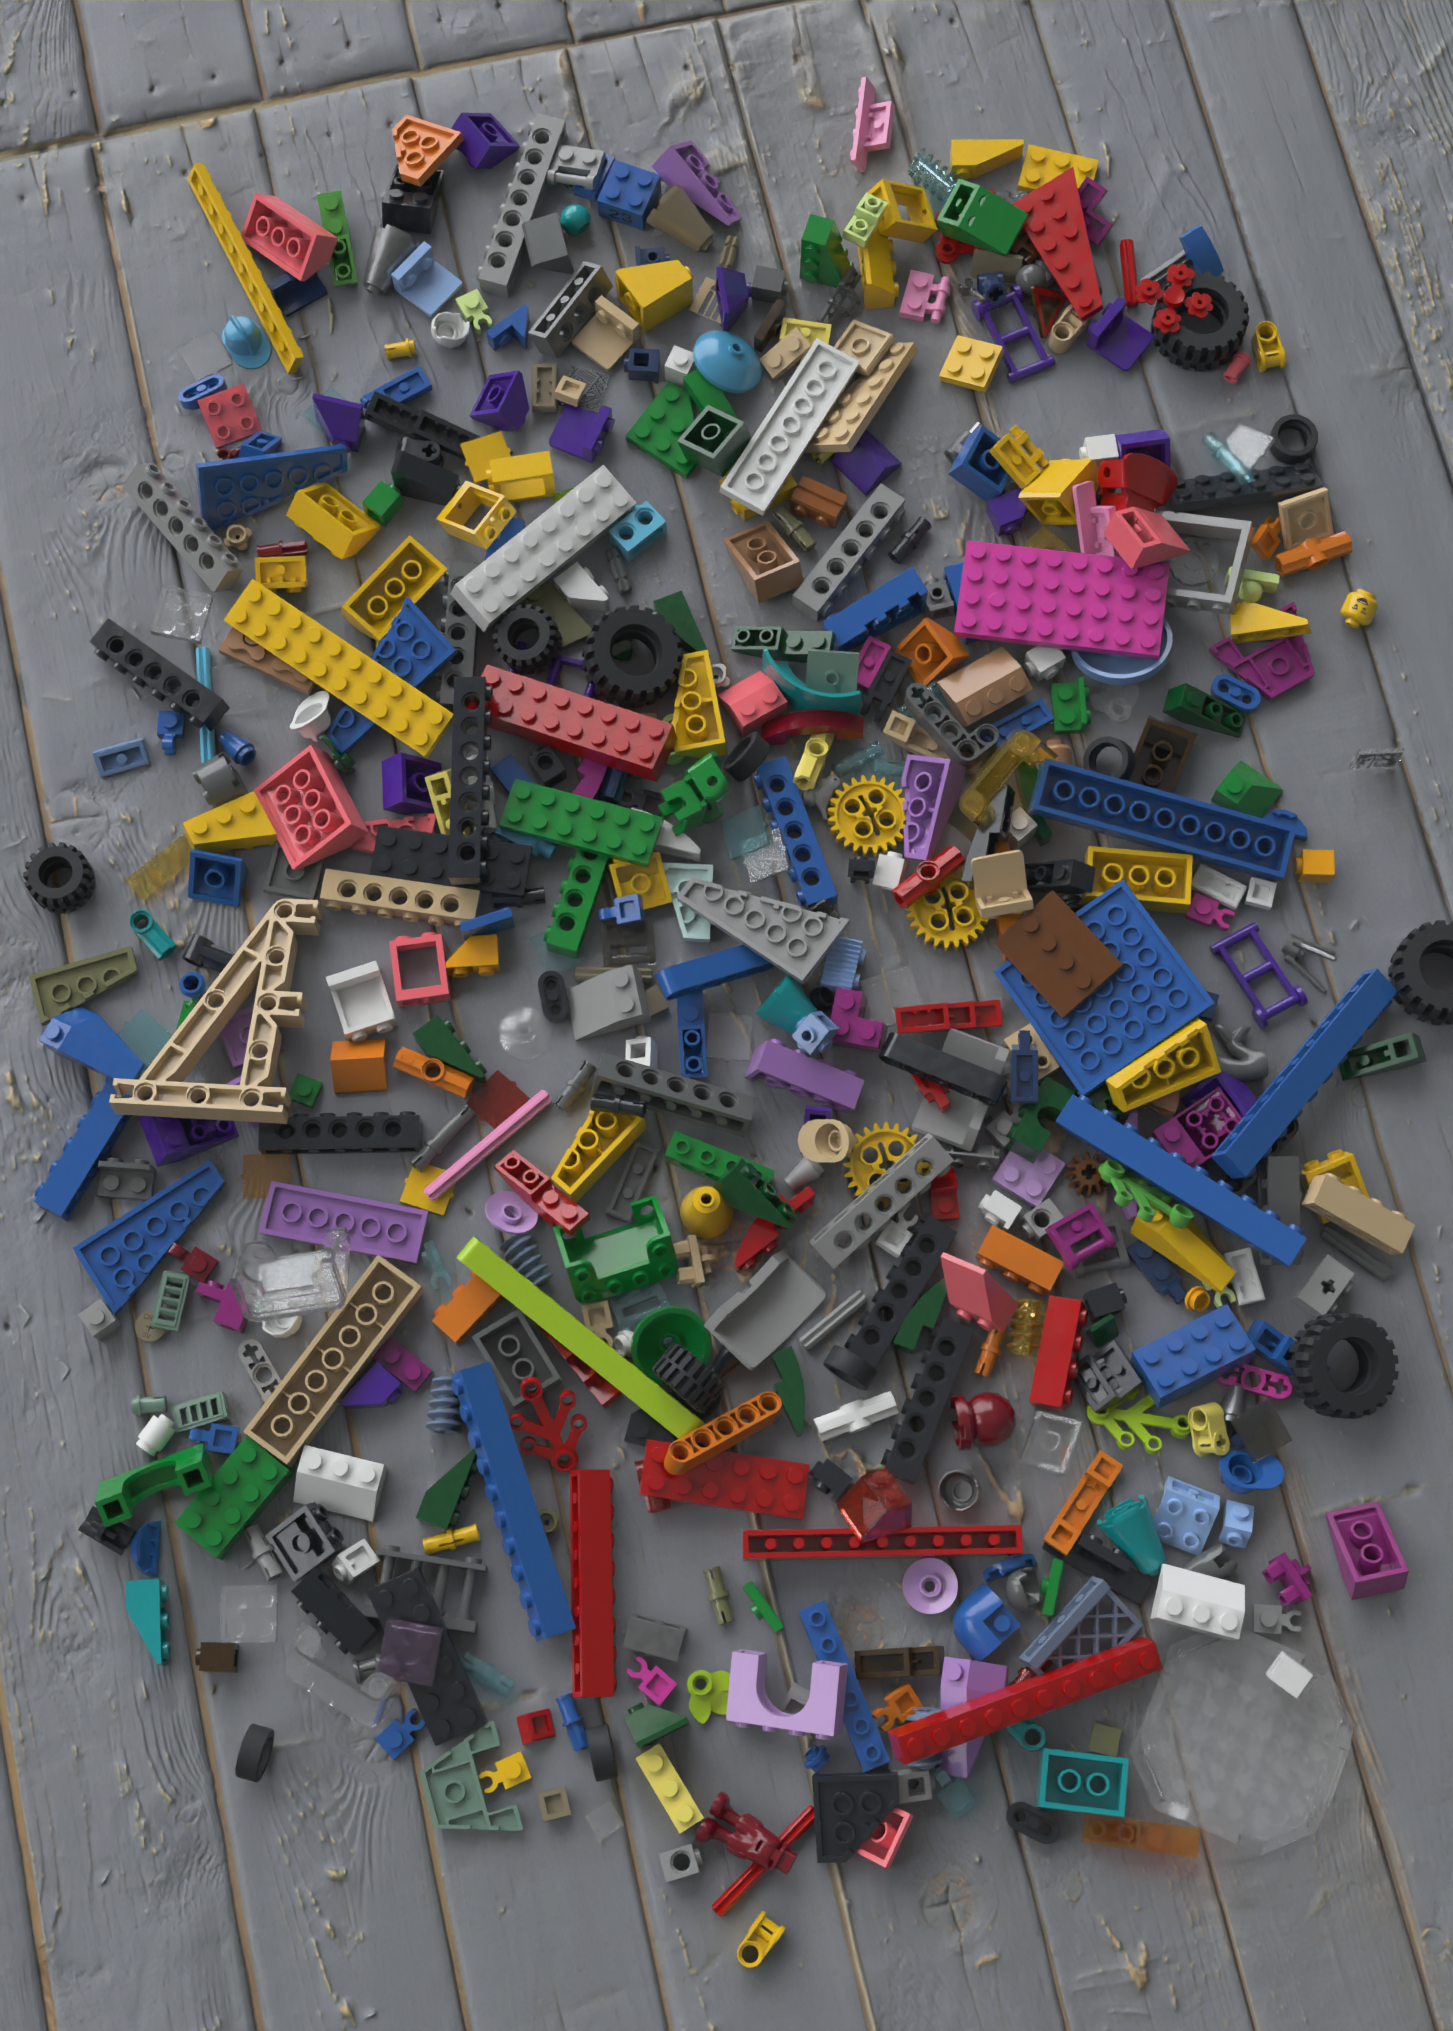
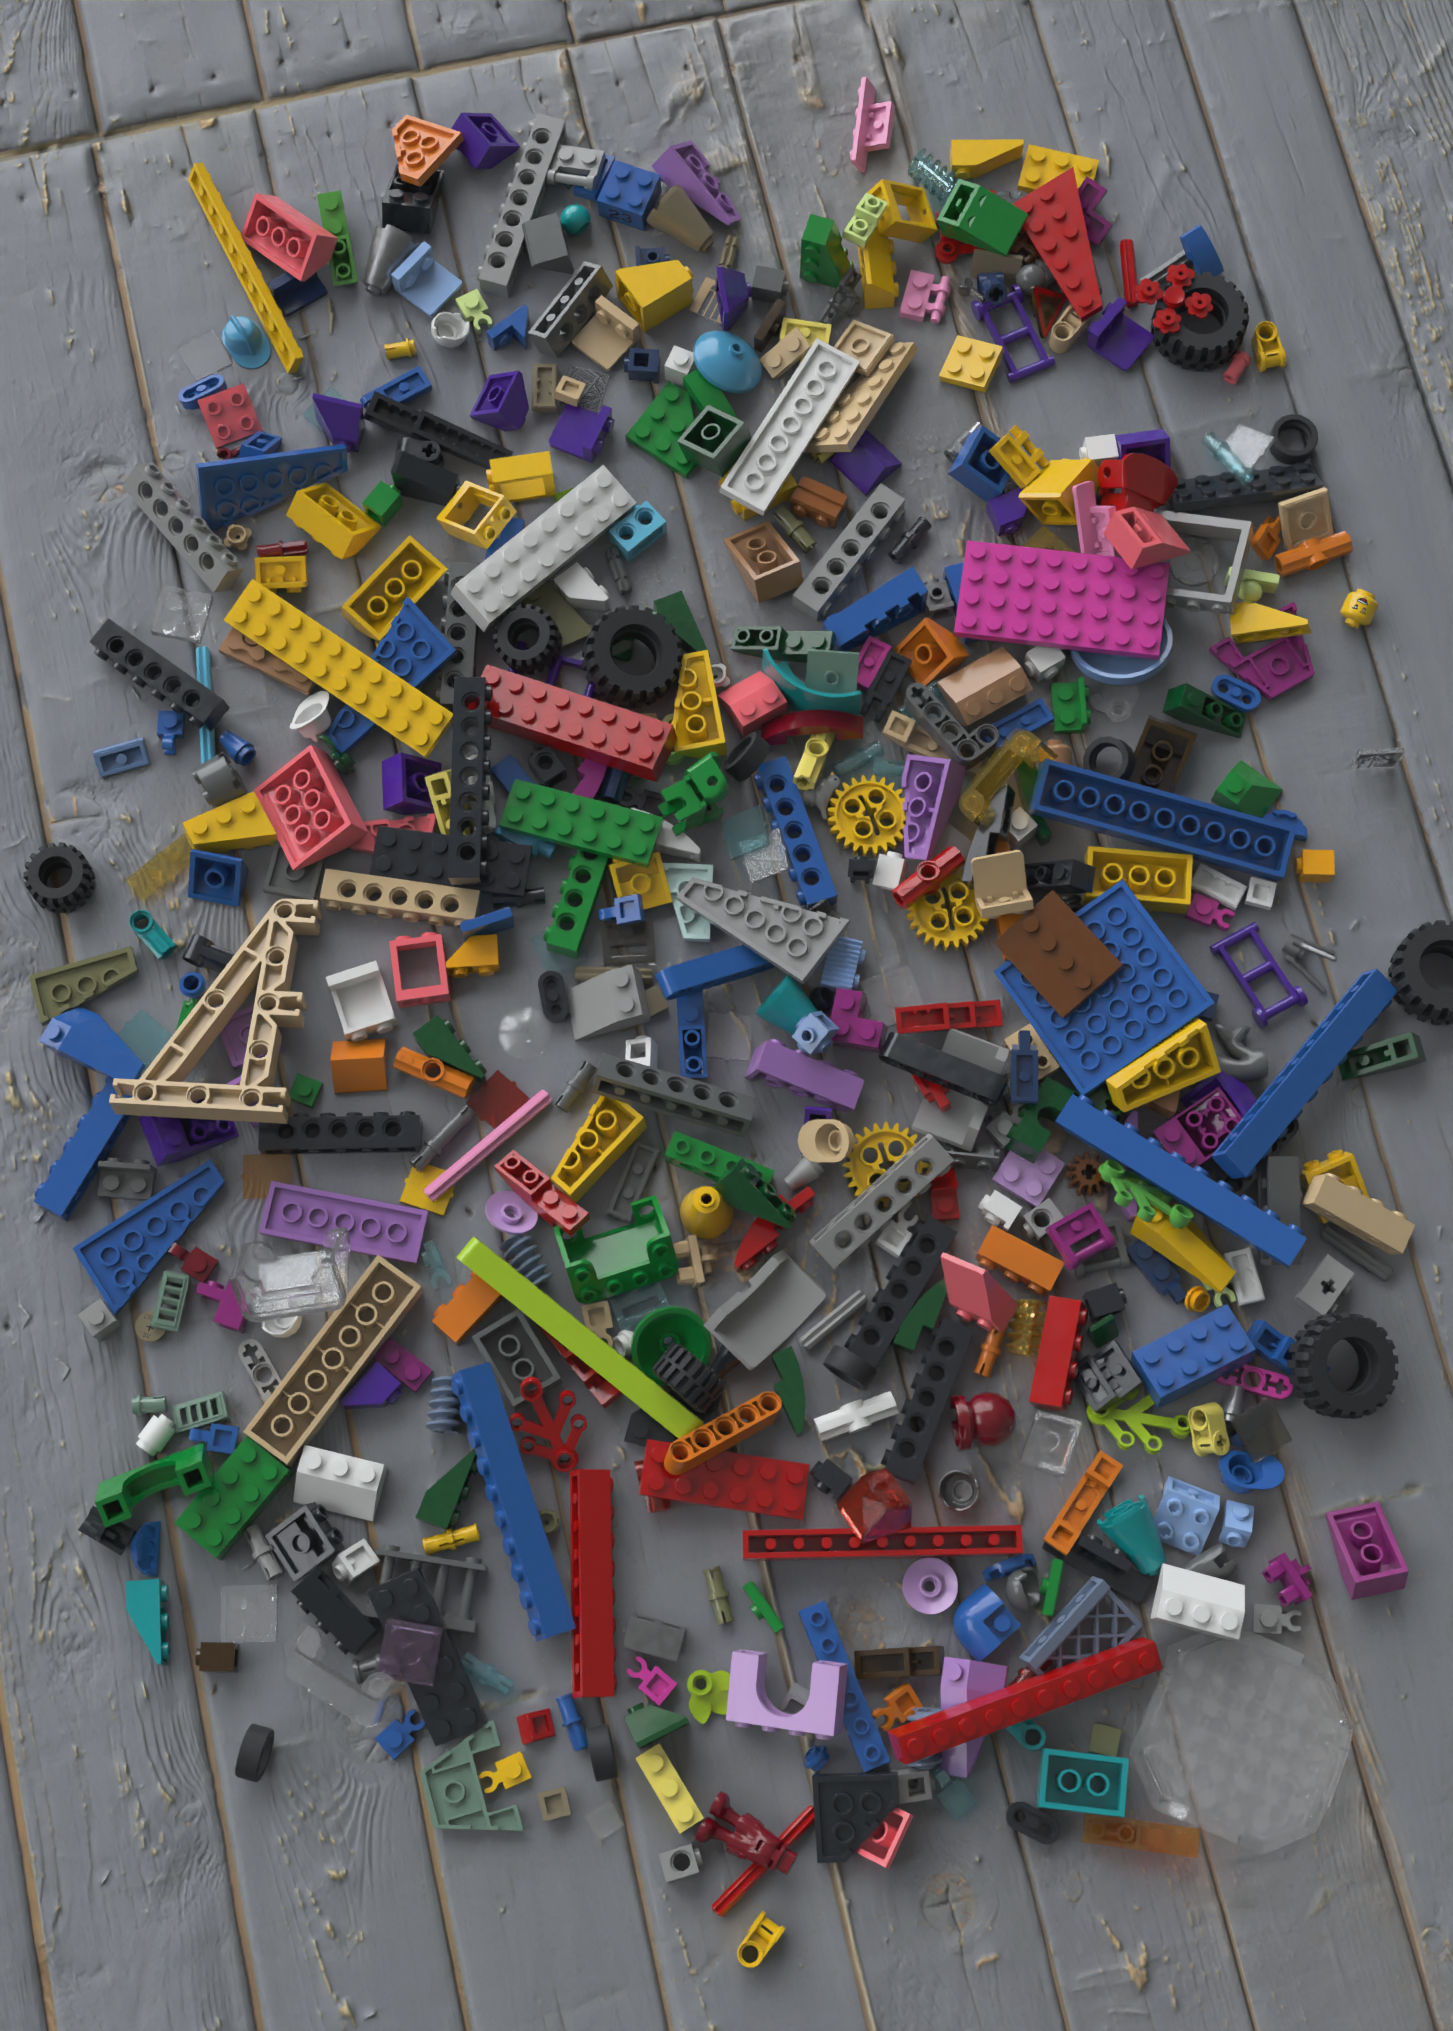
yellow piece [460,431,511,484] -> none
black pin [590,1094,647,1118] -> none
white brick [1265,1651,1313,1699] -> none

